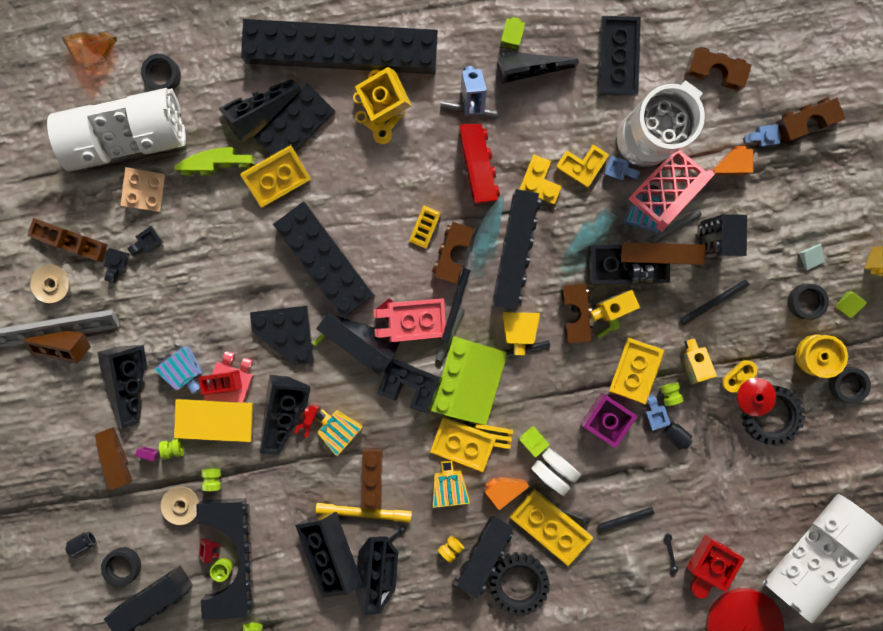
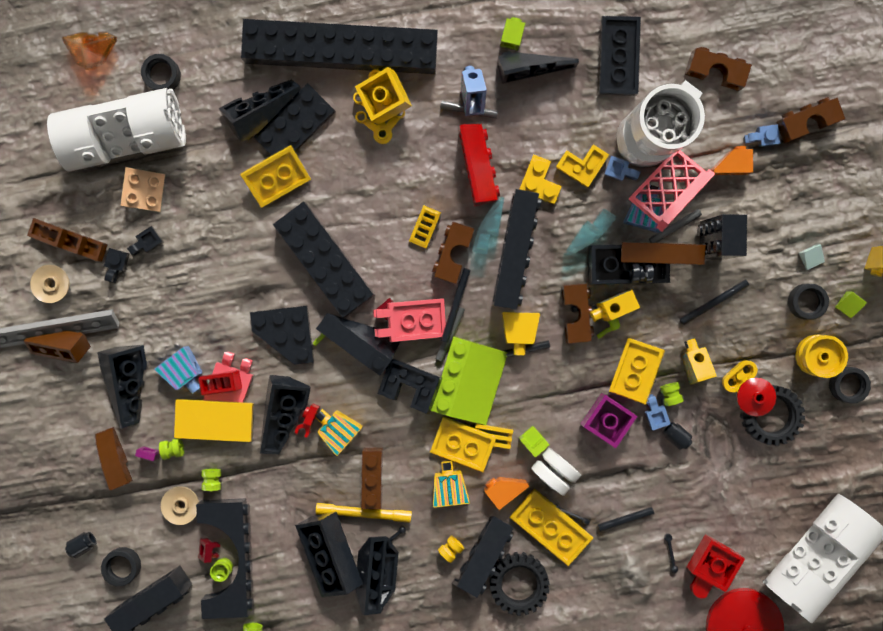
lime slope [174,147,256,176] -> none

